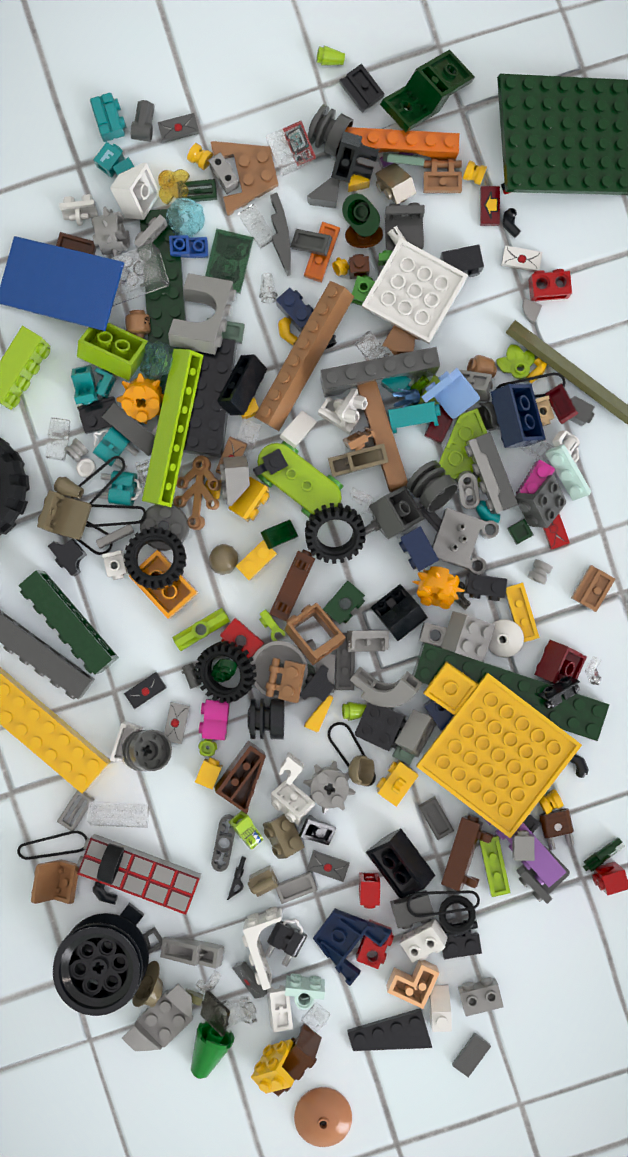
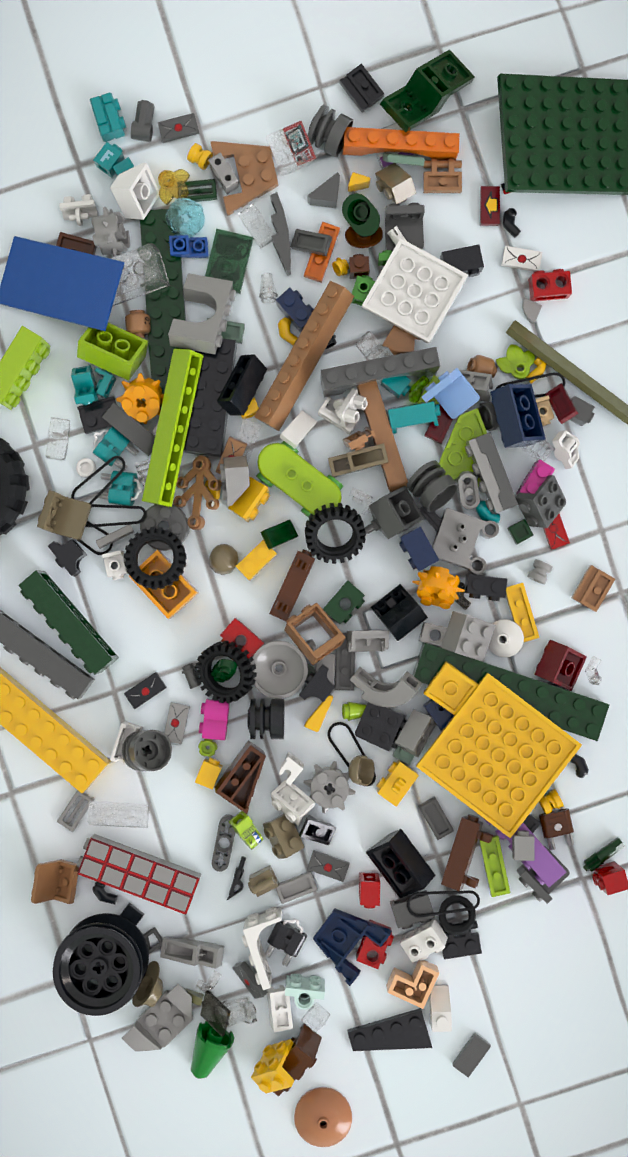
black piece [17,831,87,860] -> none
dark tan cone [54,477,84,499] -> none
light grey wheel [64,438,89,462] -> none
black tyre [97,843,124,884] -> none
light grey plate [134,215,168,253] -> none
clear light blue plate [140,341,173,381] -> none
lime piece [172,608,230,651] -> none
black plate [253,449,288,476] -> none
lime plate [259,609,286,641] -> none
medium nougat plate [265,658,306,703] -> none
lime cone [316,45,345,66] -> none
black brick [331,131,379,183] -> none
flat silver piece [392,388,420,408] -> none
light grey brick [458,977,504,1016] -> none
yellow wheel [462,160,487,185] -> none
black hinge [537,676,580,709] -> none
light aqua plate [545,444,591,501] -> none

